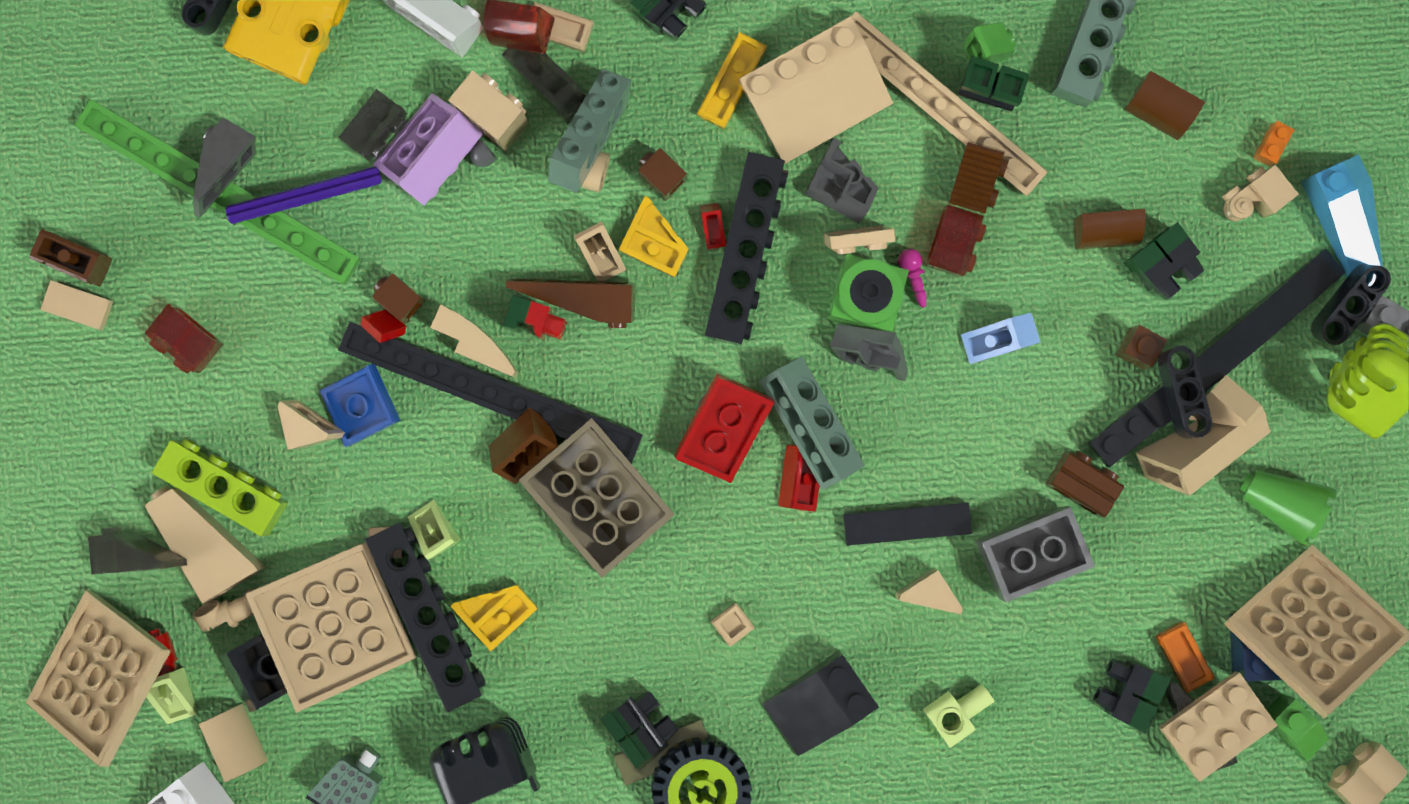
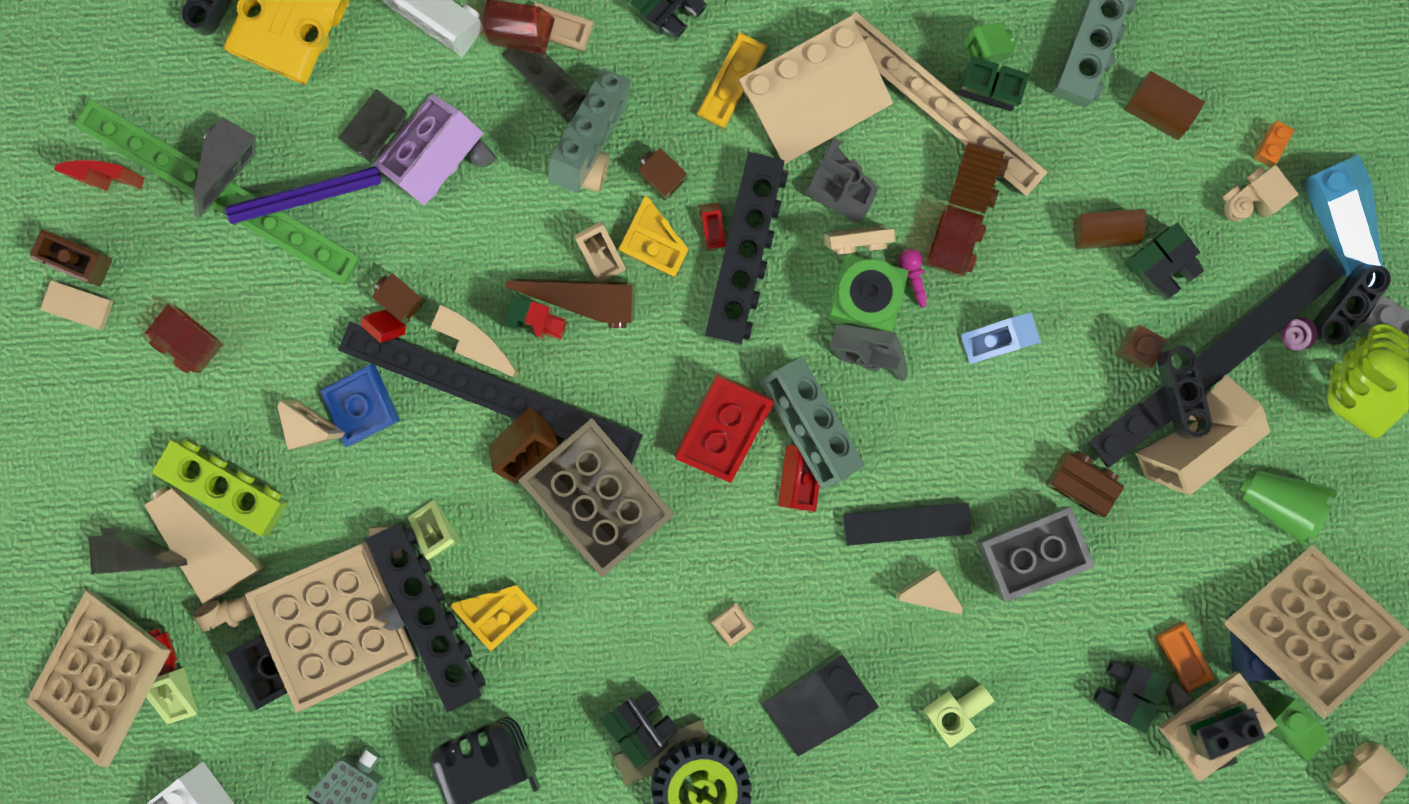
tan brick [199,703,268,782] -> none
tan brick [448,70,529,152] -> none
none -> red slope [54,160,145,191]
none -> dark grey hinge [379,603,406,631]
none -> black hips [1185,701,1266,760]
none -> wheel [1281,318,1318,351]

